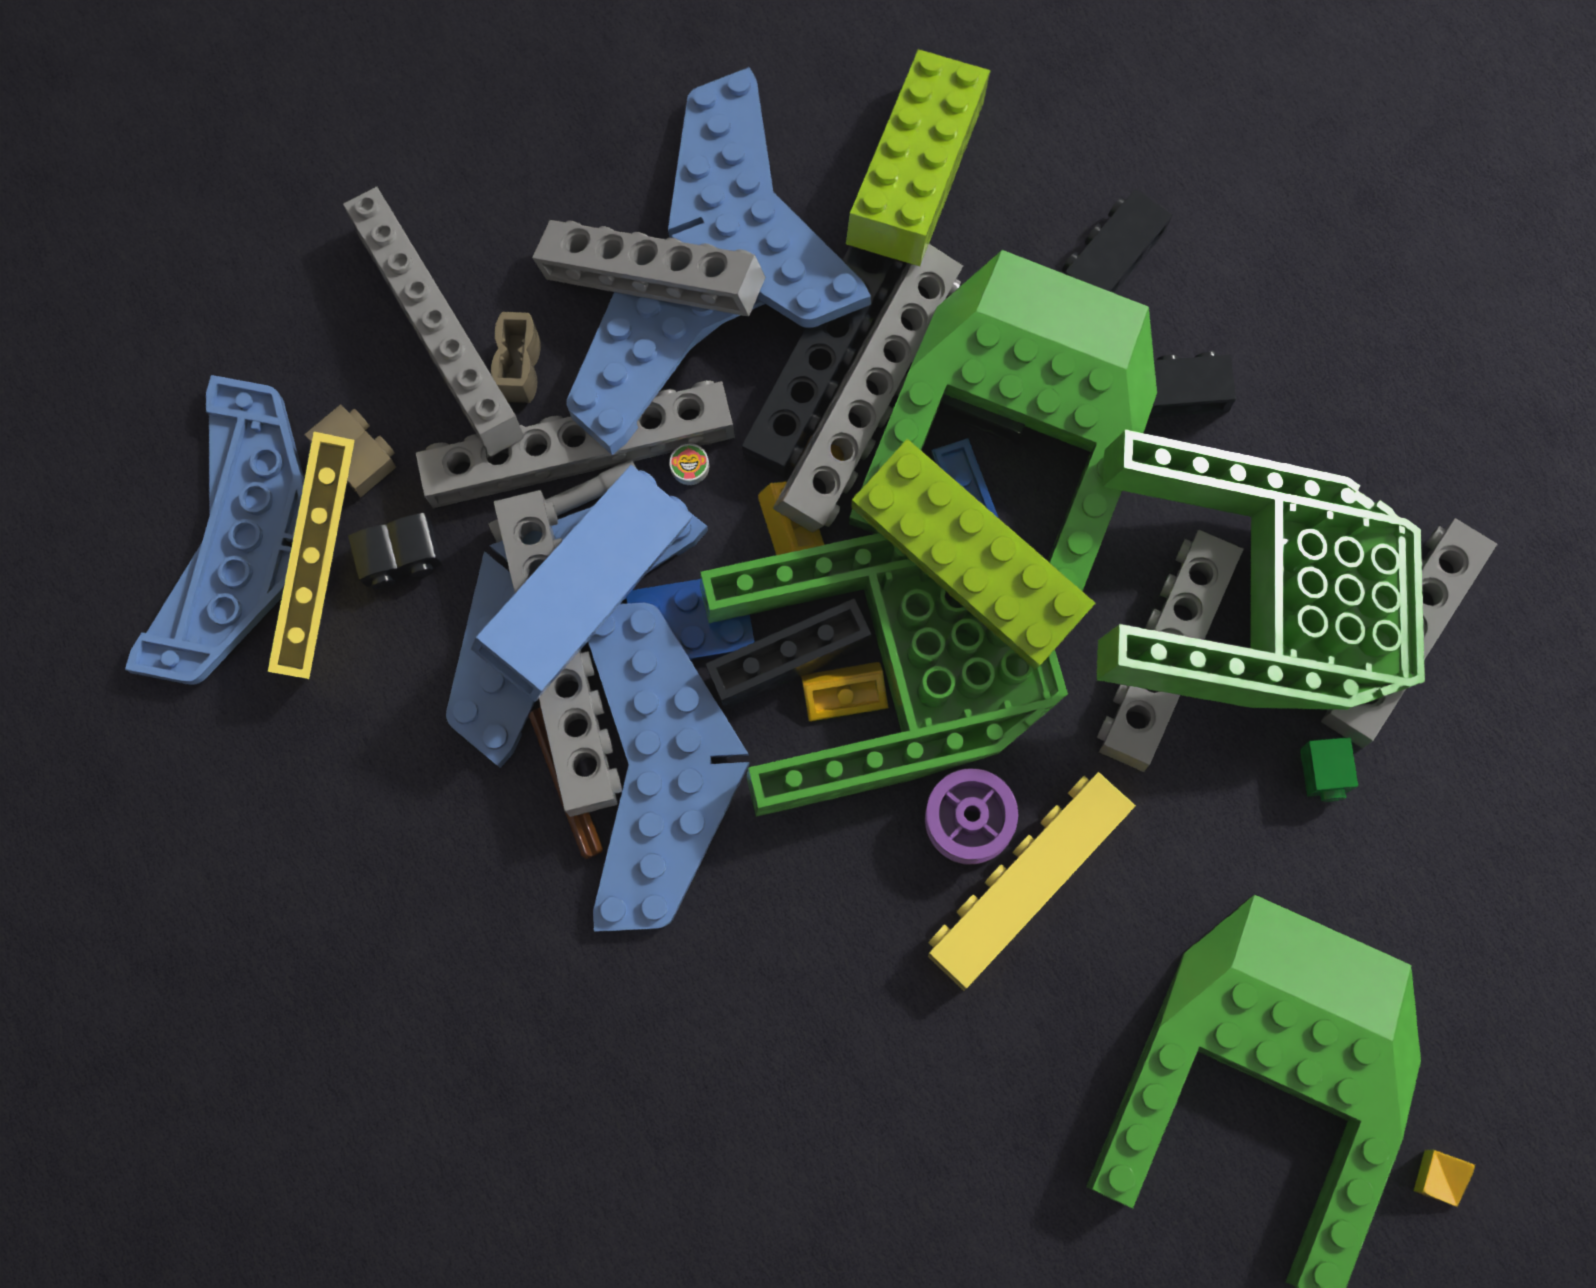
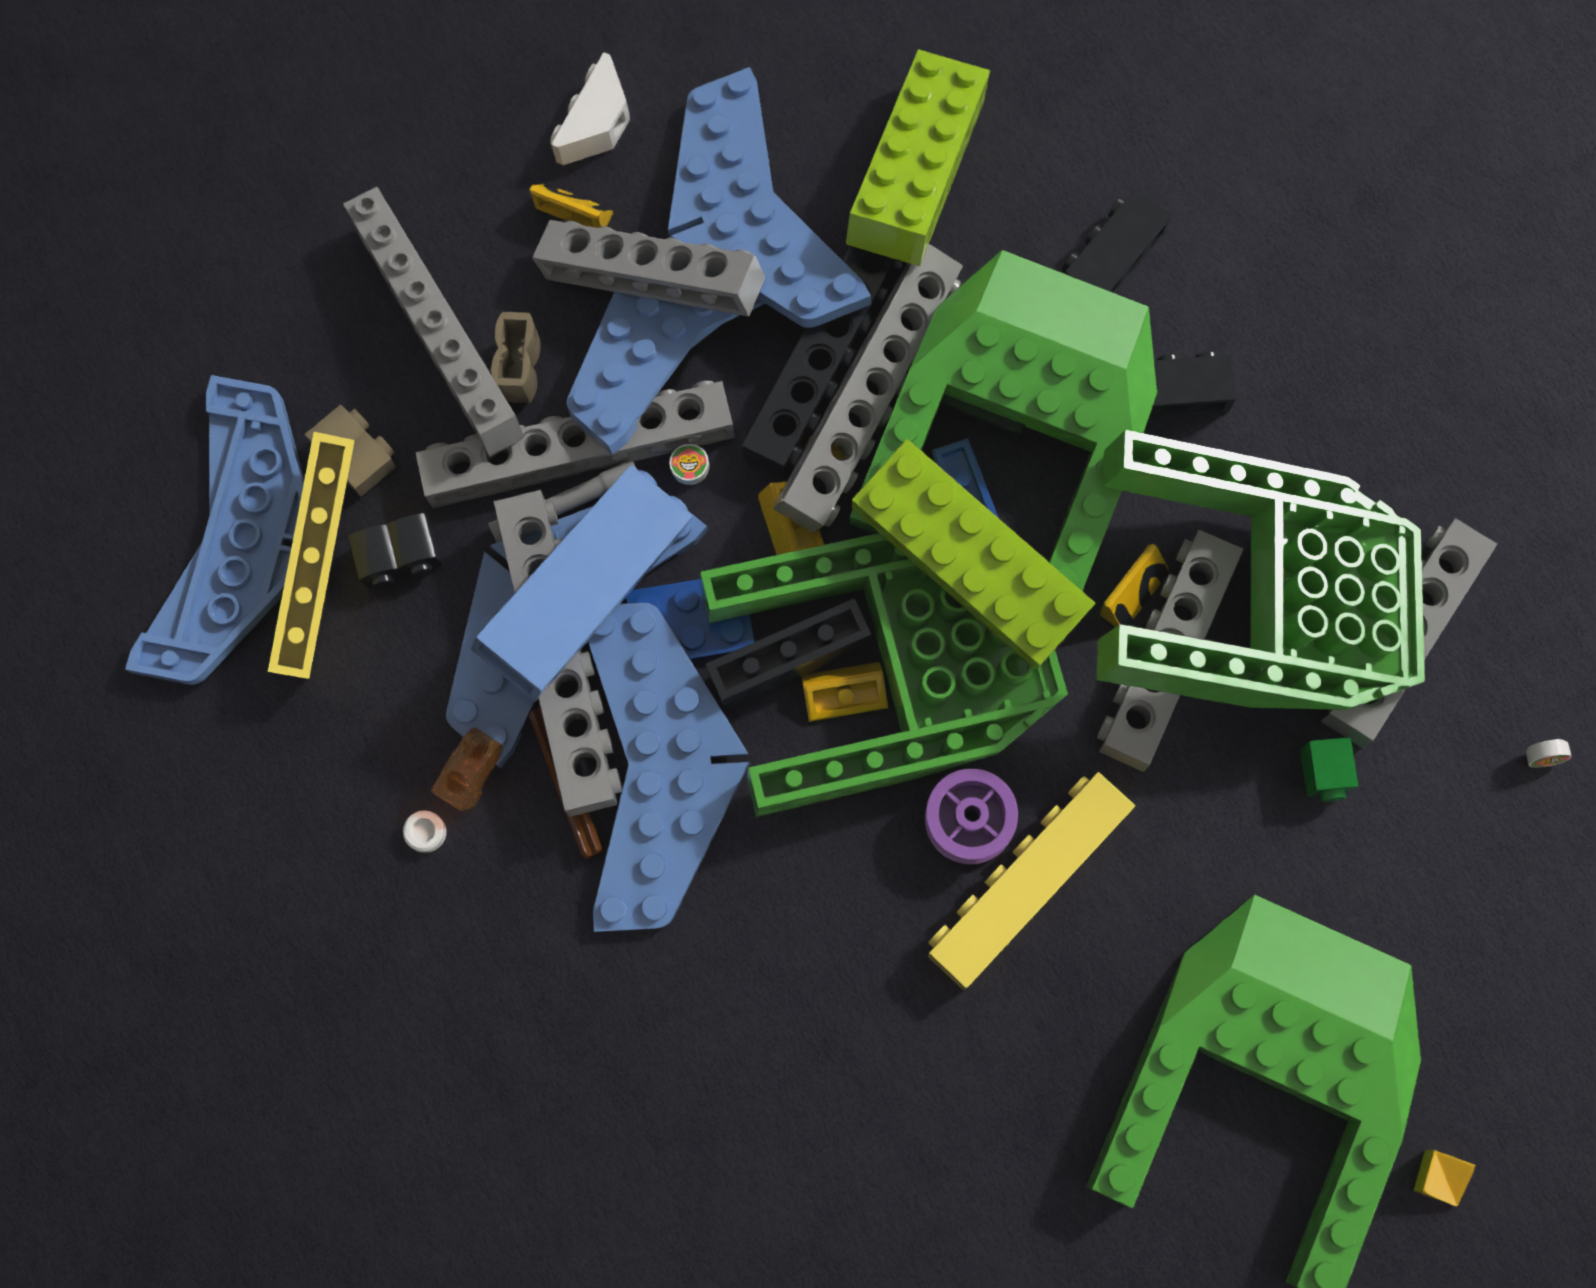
none -> white tile [403,811,446,853]
none -> clear orange leg [431,727,503,811]
none -> yellow slope [530,184,613,228]
none -> white slope [551,52,630,165]
none -> yellow slope [1100,543,1169,627]
none -> white tile [1525,739,1572,768]

